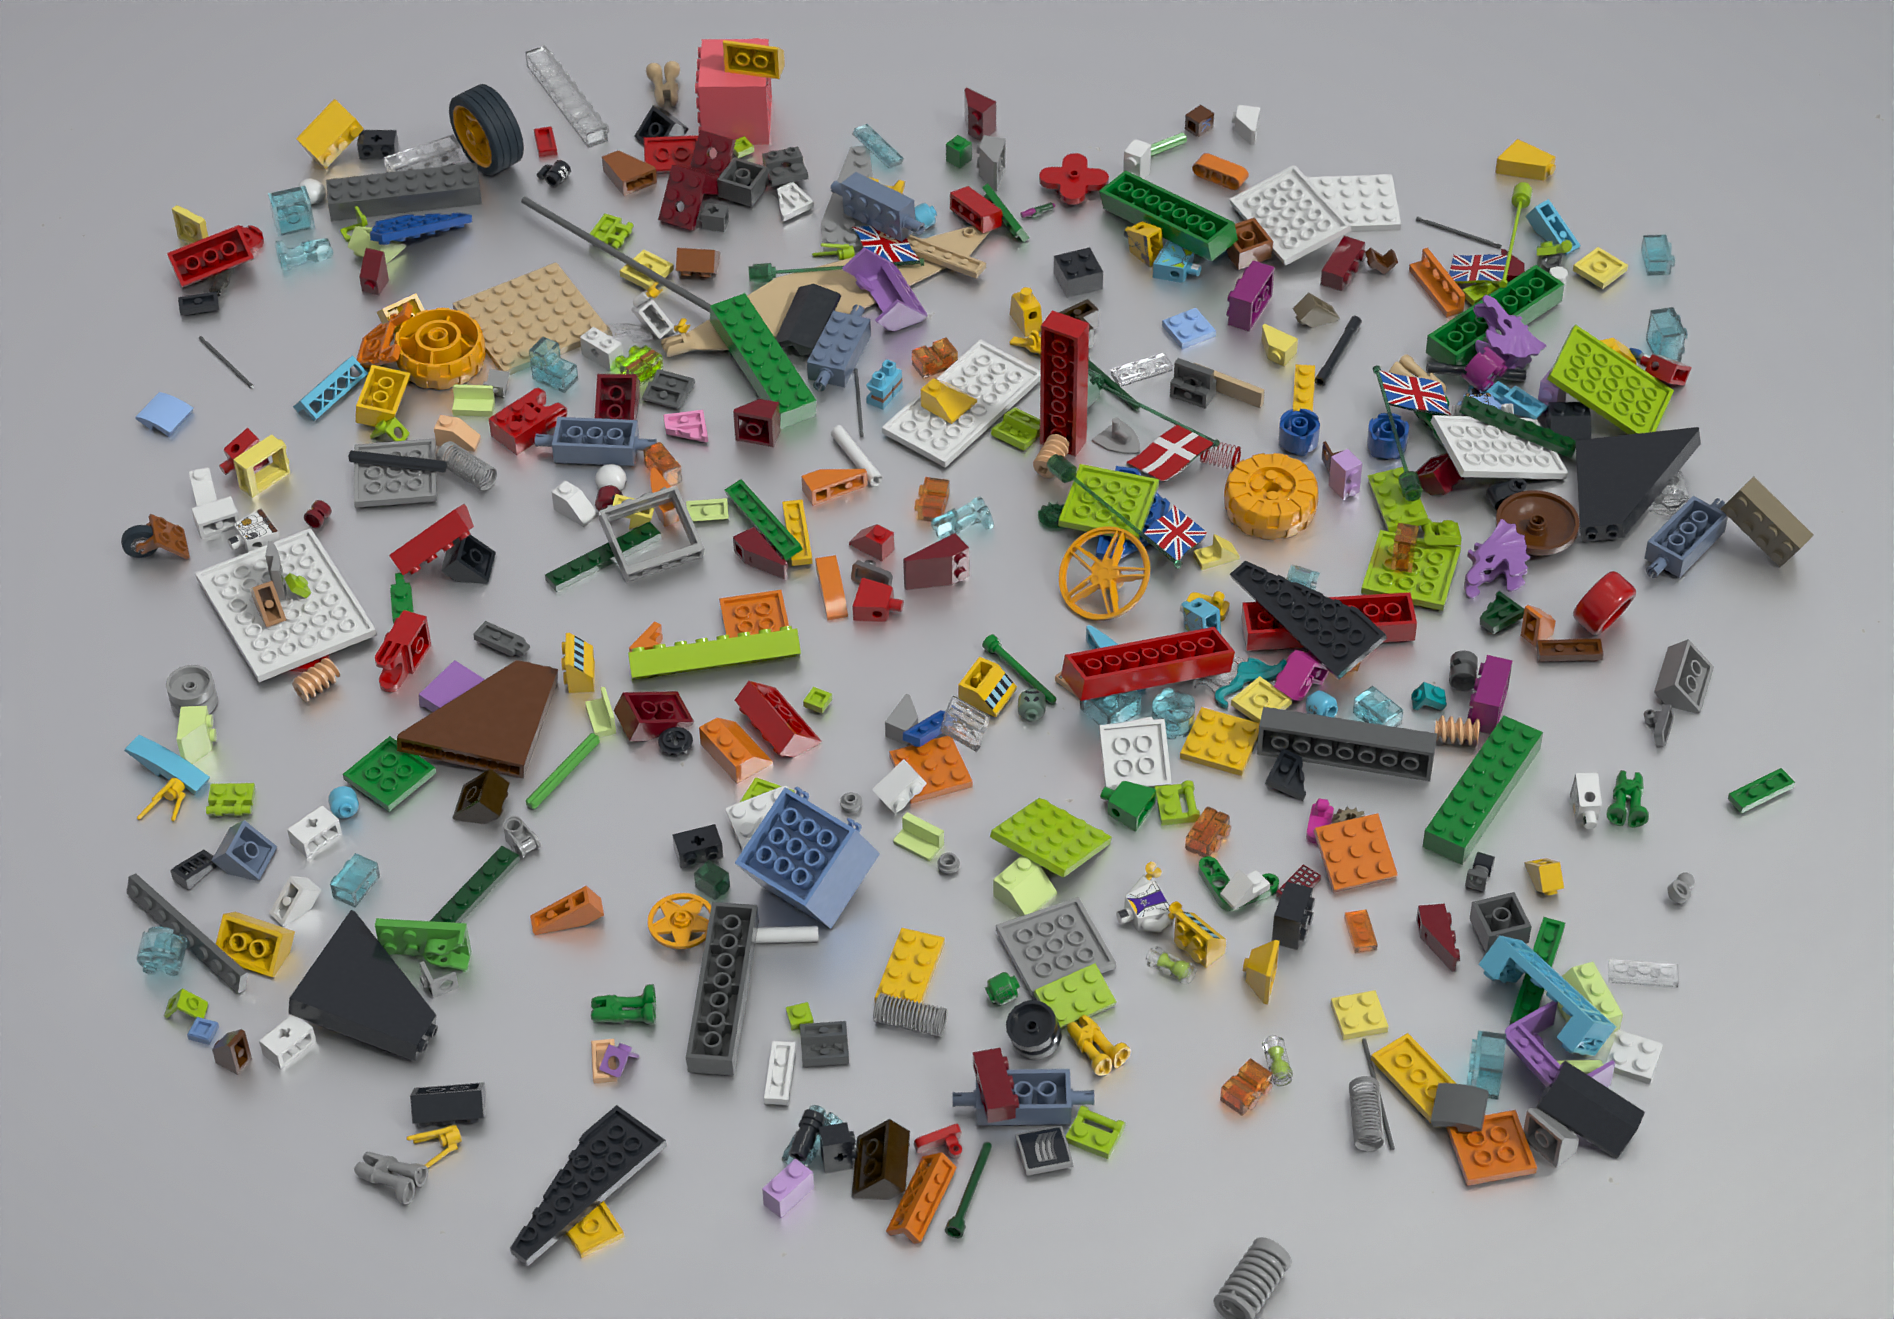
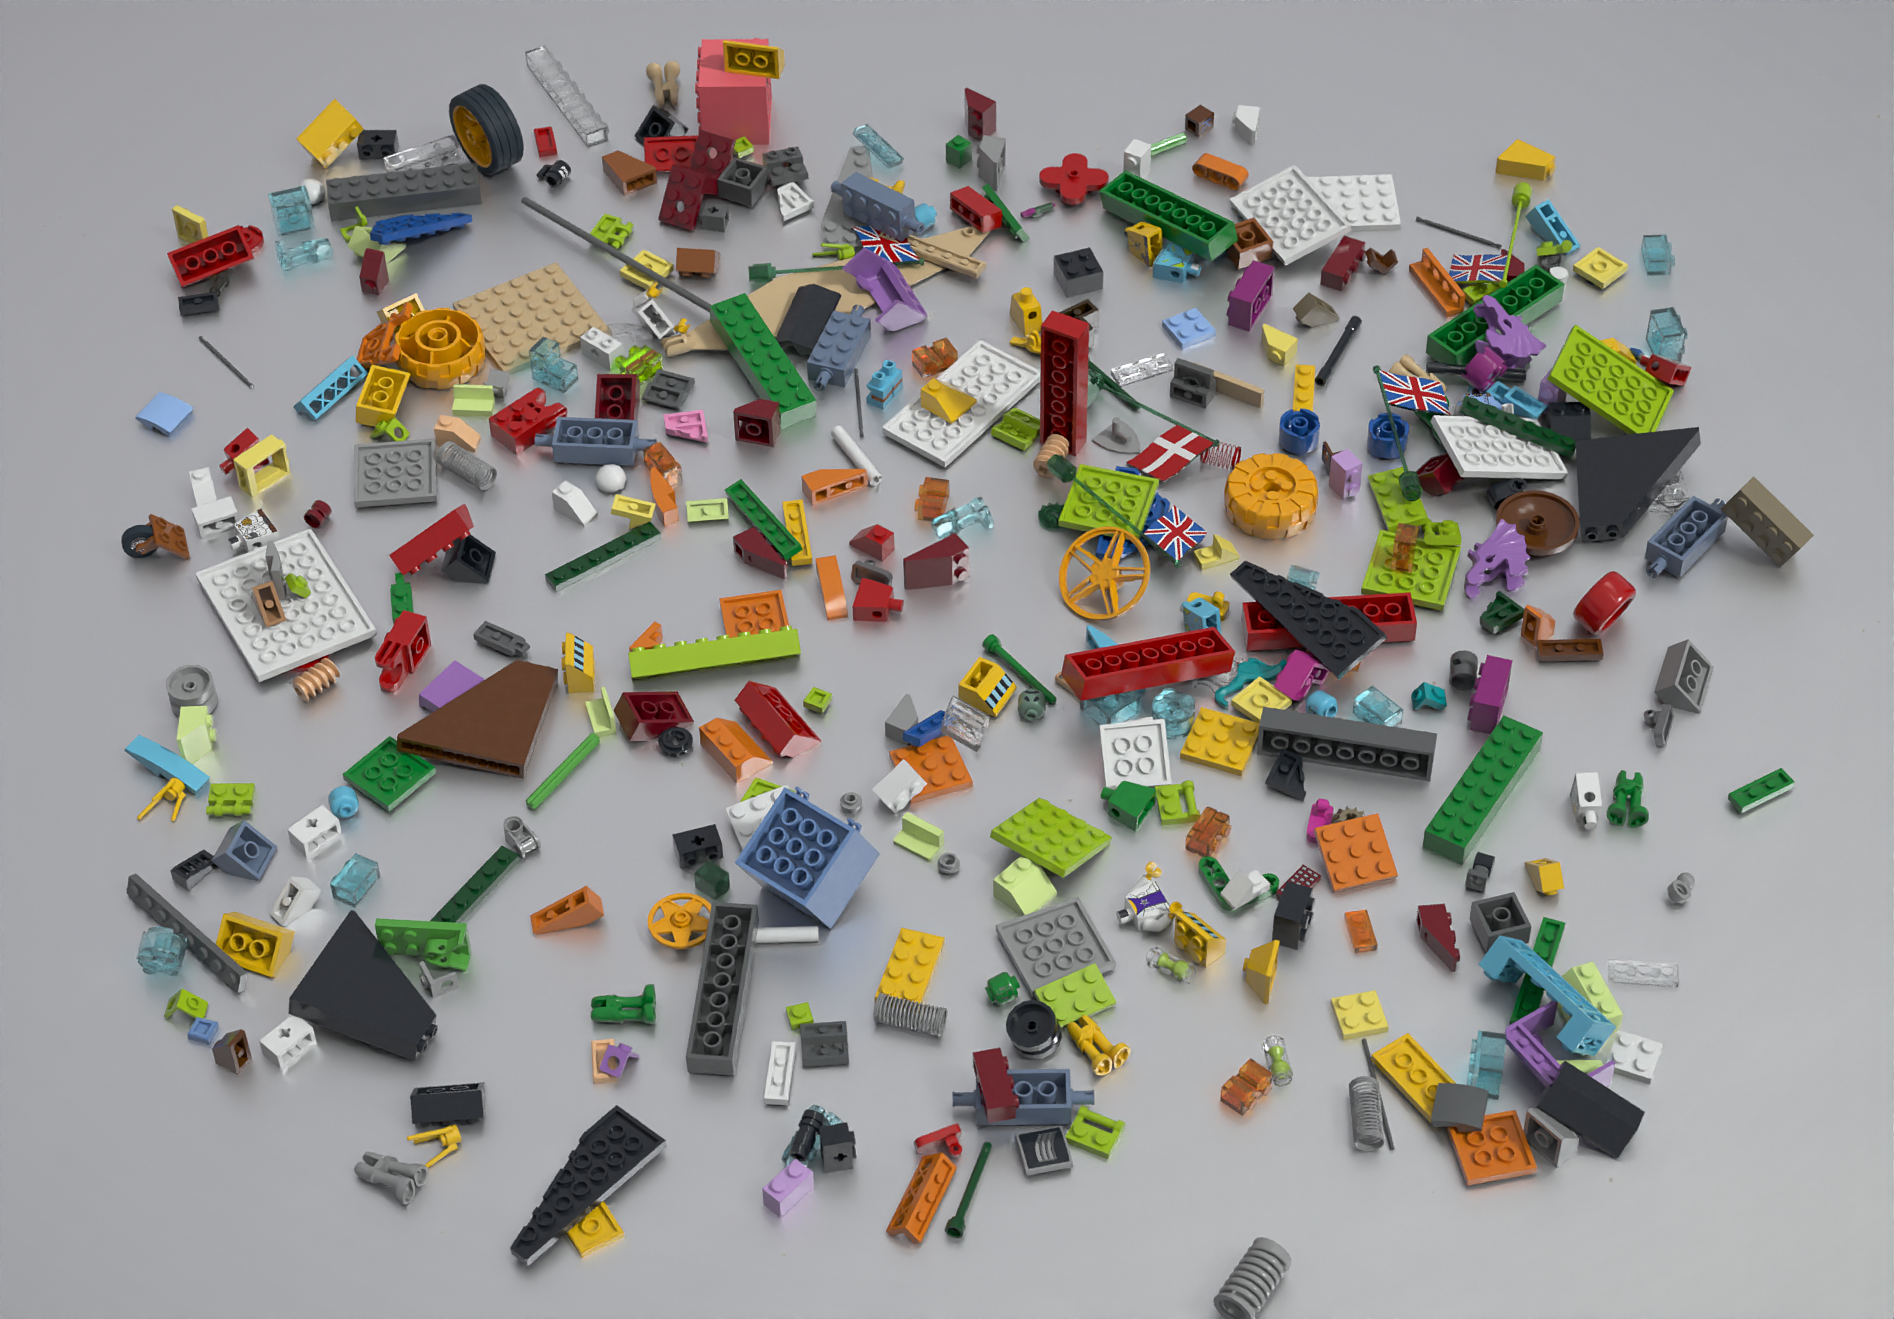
black axle [348,450,447,473] -> none
dark brown slope [452,769,510,824] -> none
dark red head [595,485,623,512] -> none
light grey window [599,485,704,583] -> none
dark brown slope [852,1119,910,1200] -> none
light nougat piece [1434,715,1480,746] -> none

